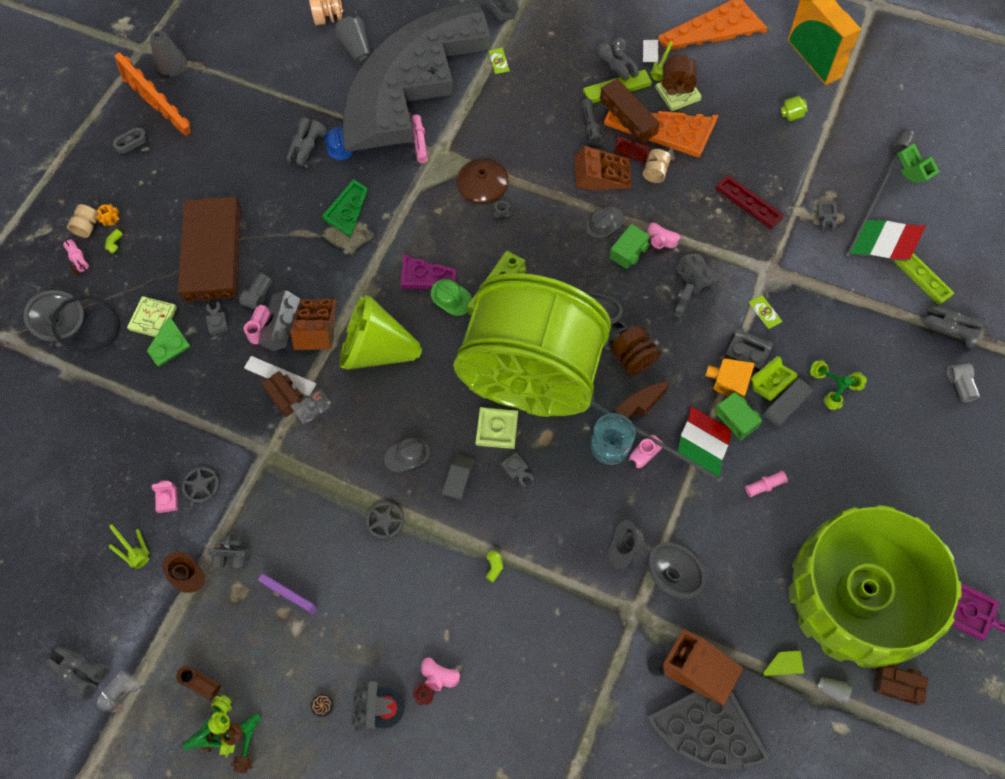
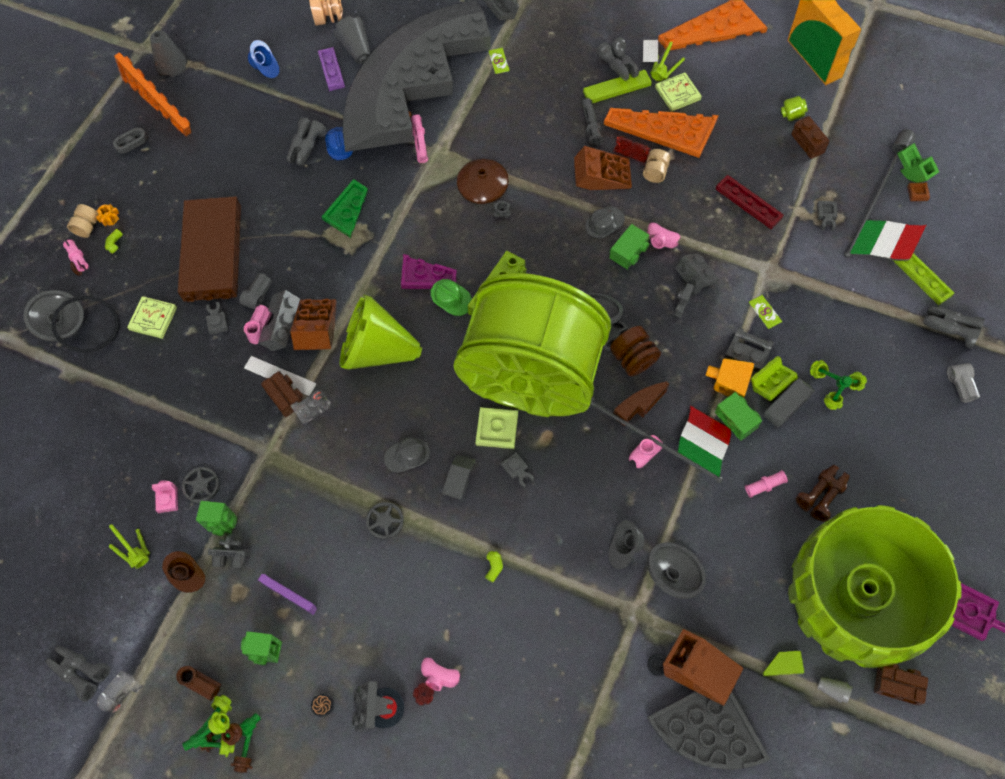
bright green wing [147,317,191,367] -> none
clear light blue wheel [590,413,636,465] -> none
reddish brown brick [600,78,660,144] -> none
reddish brown brick [662,55,697,95] -> none
none -> bright green brick [196,501,237,536]
none -> bright green brick [241,631,282,665]
none -> blue piece [248,40,279,78]
none -> medium lavender tile [318,47,345,91]
none -> reddish brown brick [791,116,830,159]
none -> reddish brown piece [795,464,850,522]
none -> dark orange tile [907,182,930,201]

